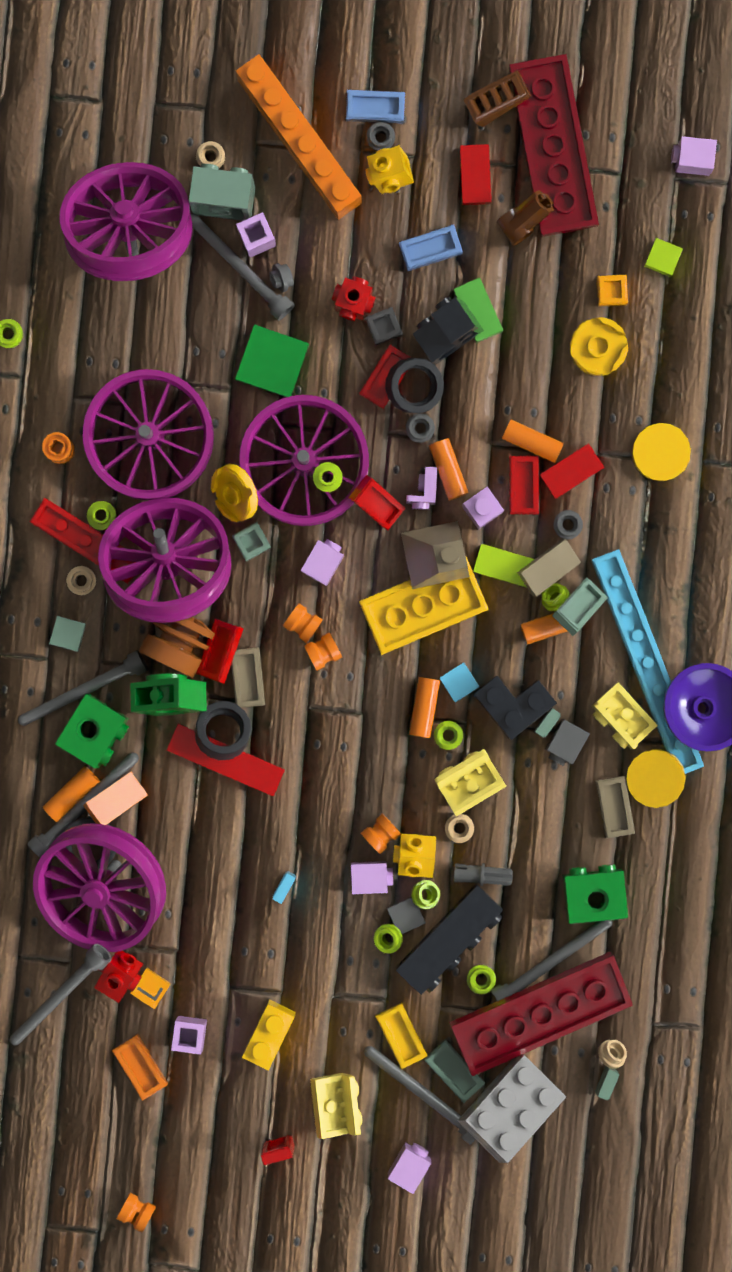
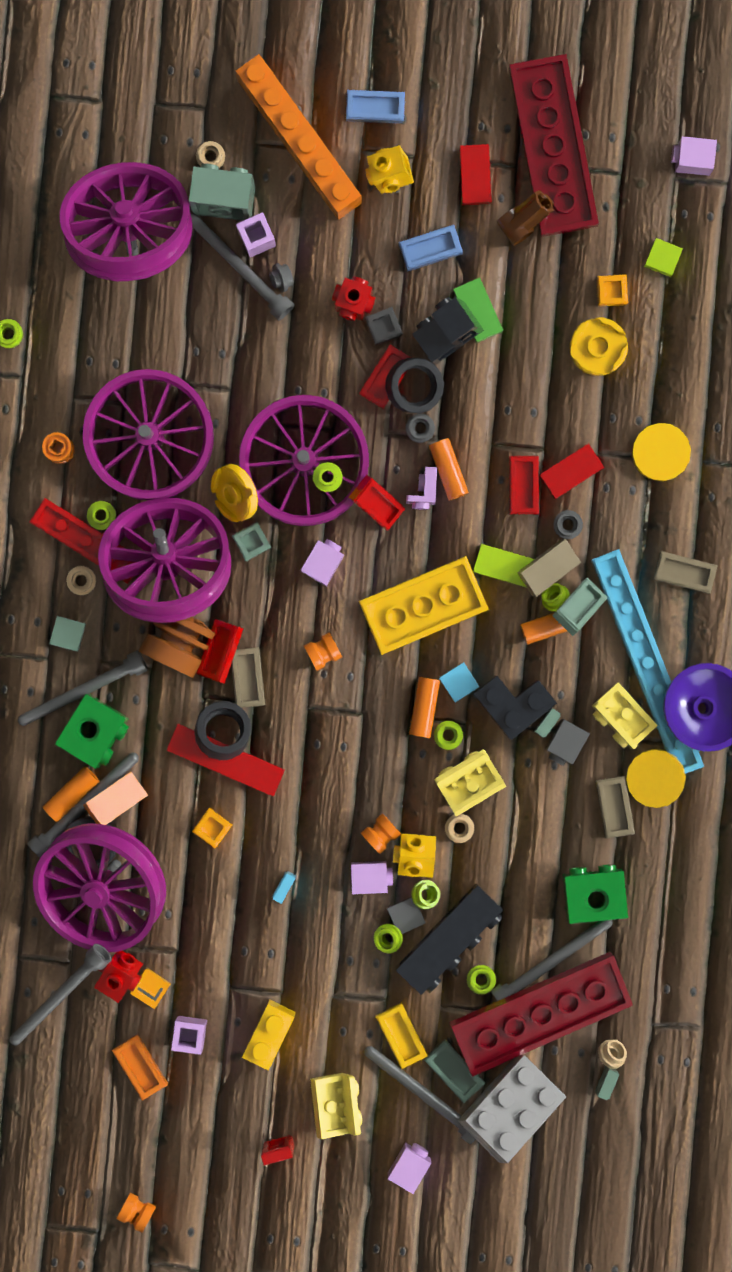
green brick [130,674,207,716] -> none
green tile [235,324,309,398] -> none
orange wheel [283,603,323,643] -> none
dark grey plate [366,122,395,151] -> none
dark tan slope [401,521,470,589] -> none
dark grey axle [454,863,513,887] -> none
lavender brick [462,487,504,530] -> none
reddish brown slope [464,70,532,127] -> none
orange piece [502,419,564,463] -> none
none -> light orange tile [192,807,233,848]
none -> dark tan tile [653,551,718,594]

